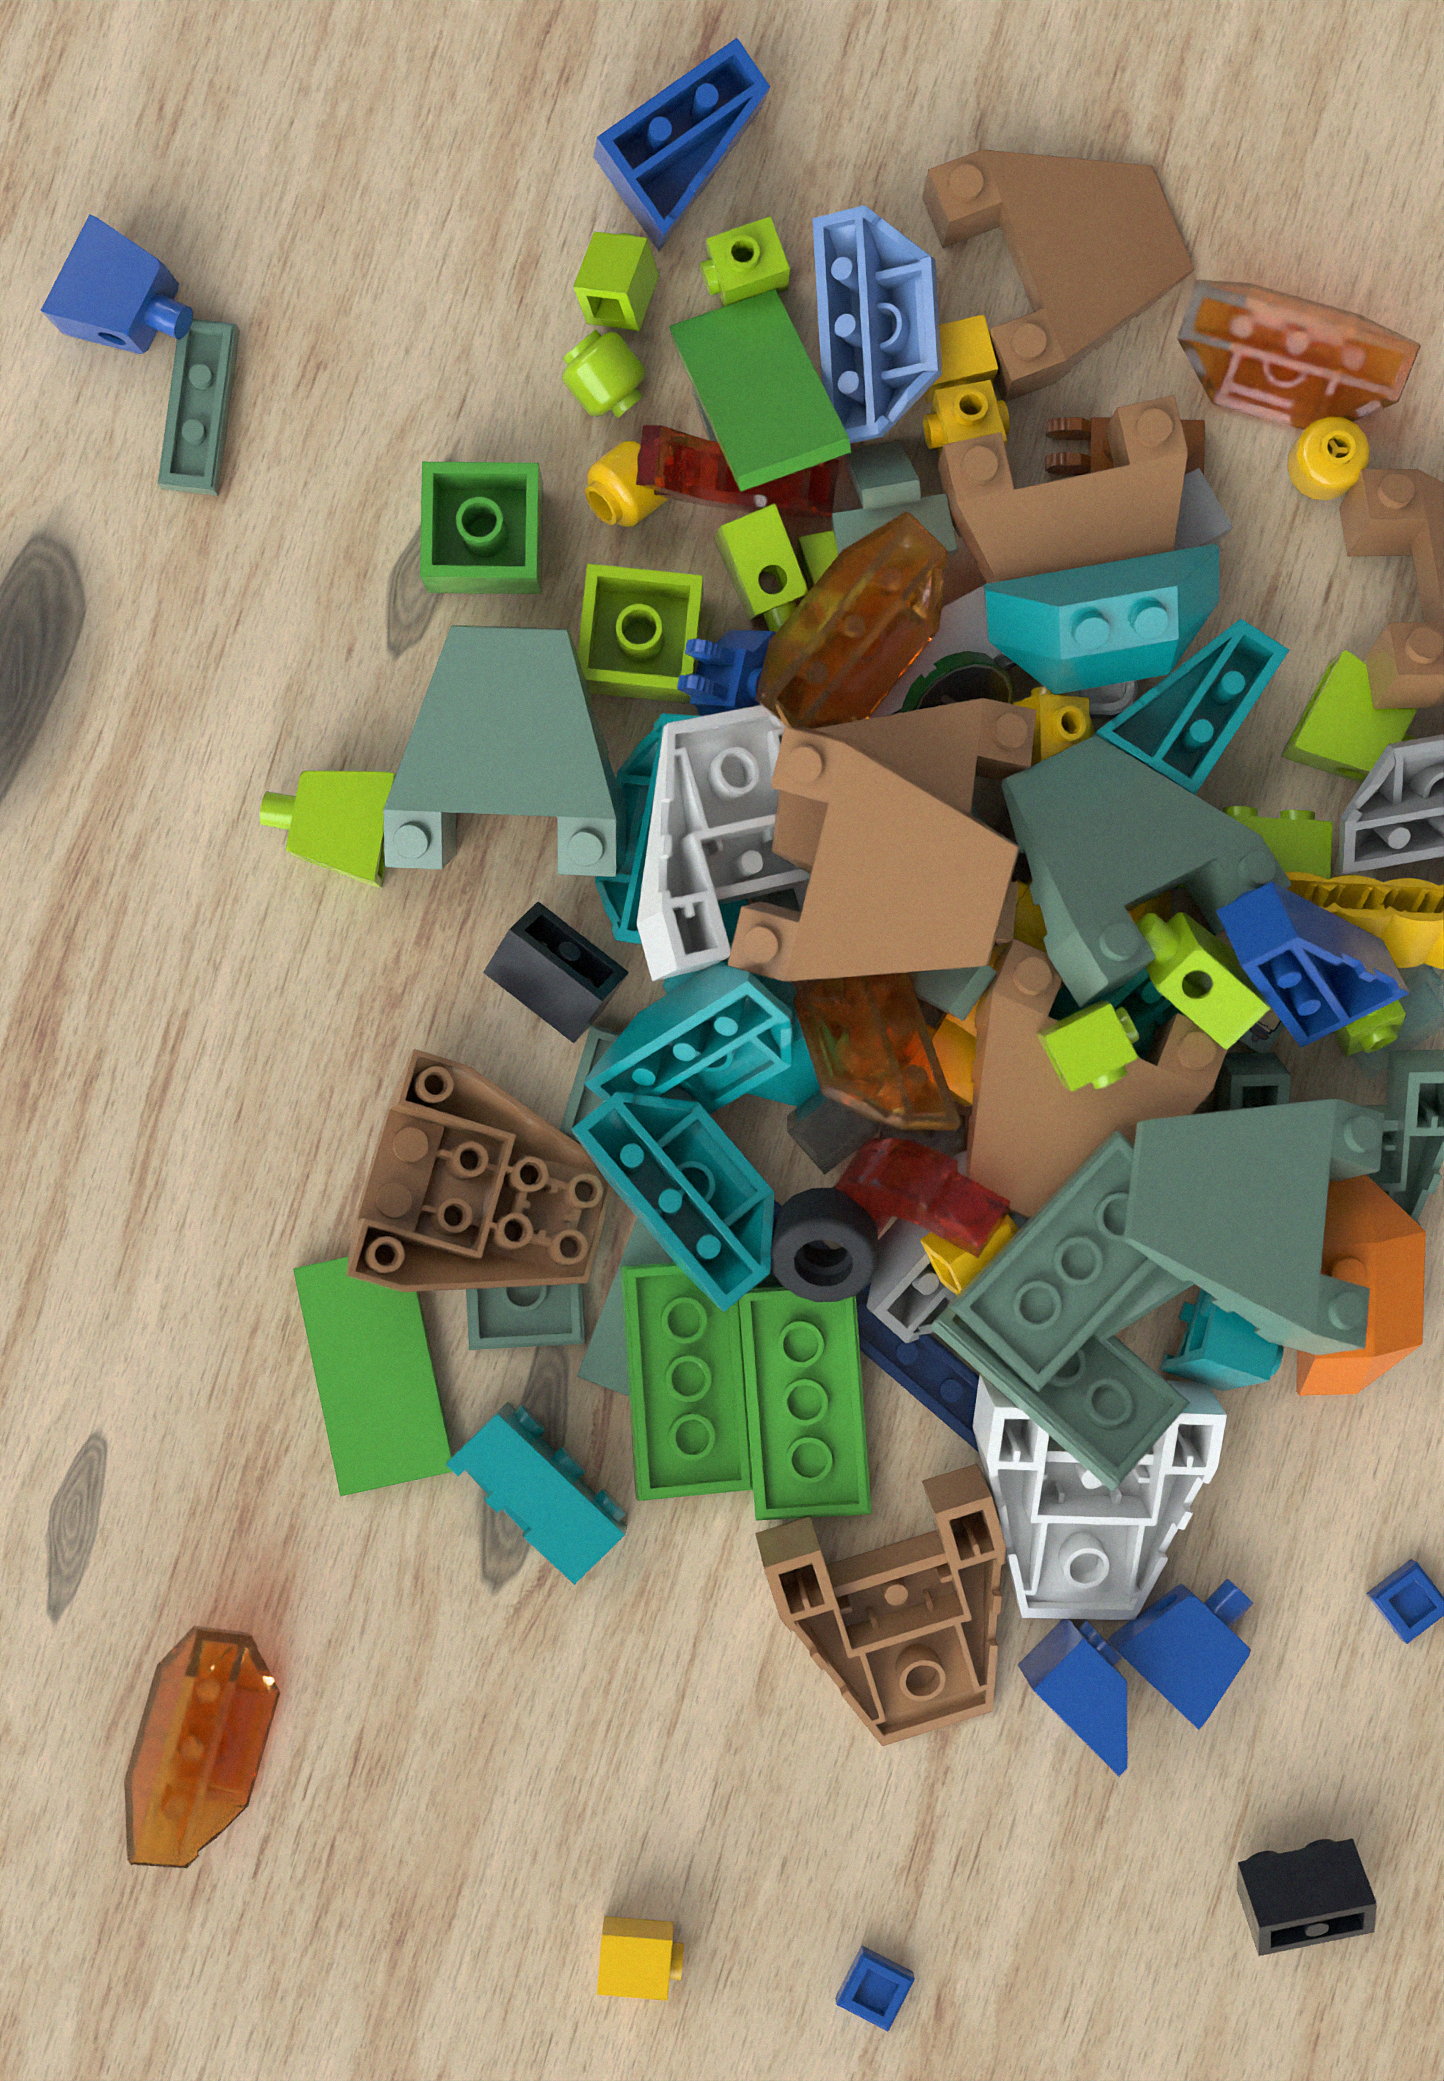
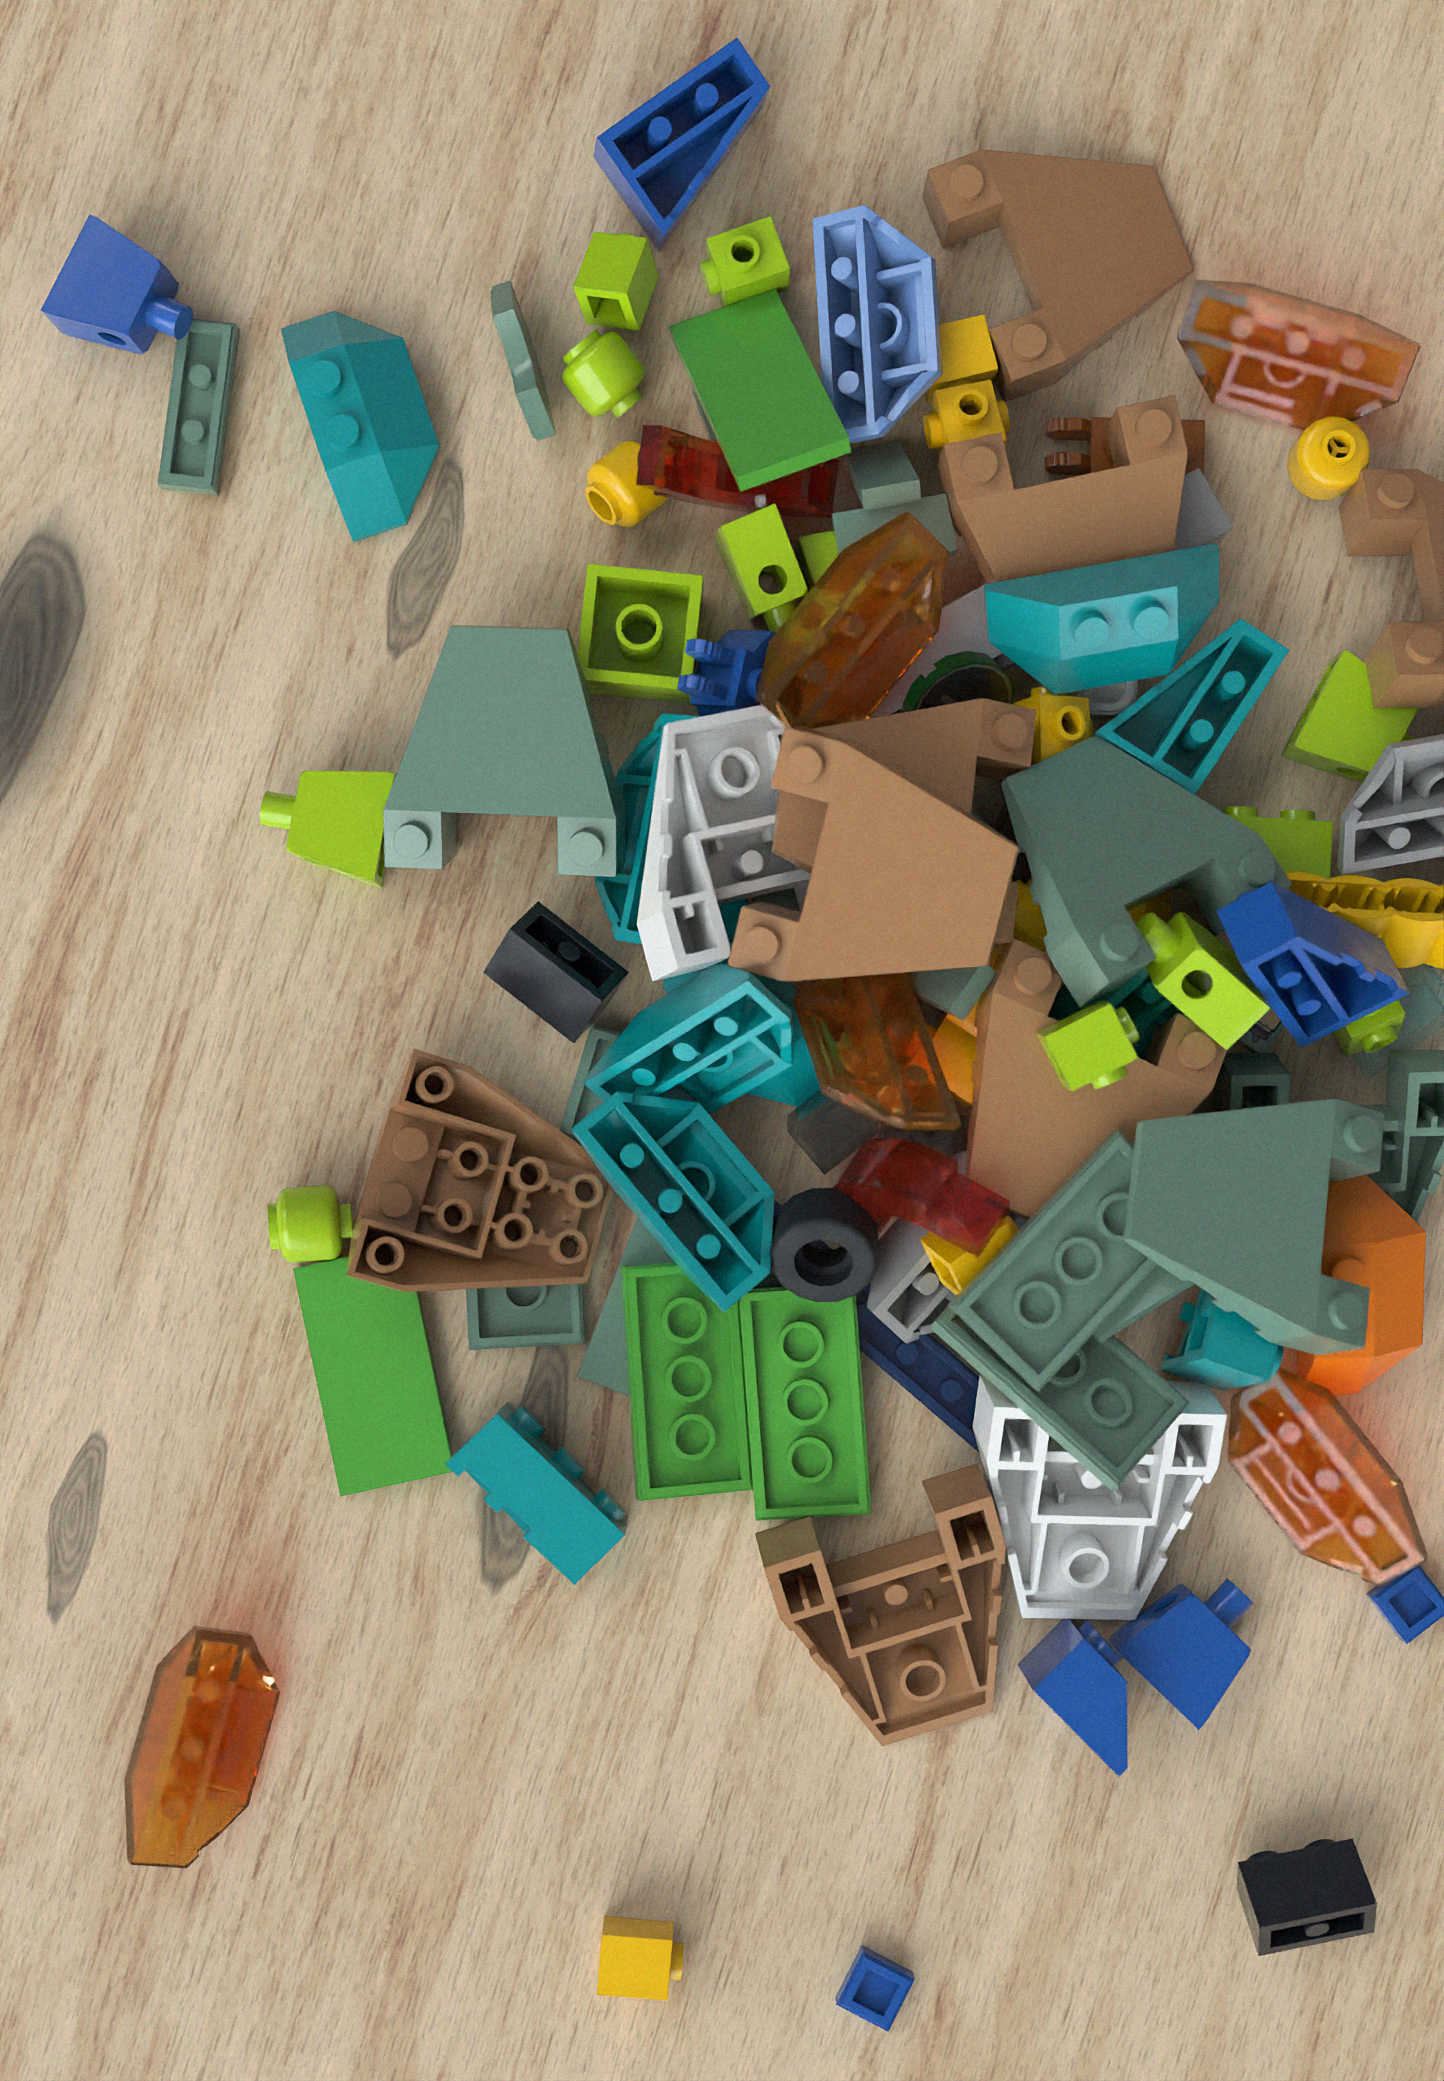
bright green brick [420,461,543,594] -> none
none -> lime head [267,1185,353,1263]
none -> teal wedge [281,311,440,542]
none -> sand green tile [490,281,556,441]
none -> clear orange wedge [1228,1367,1428,1586]

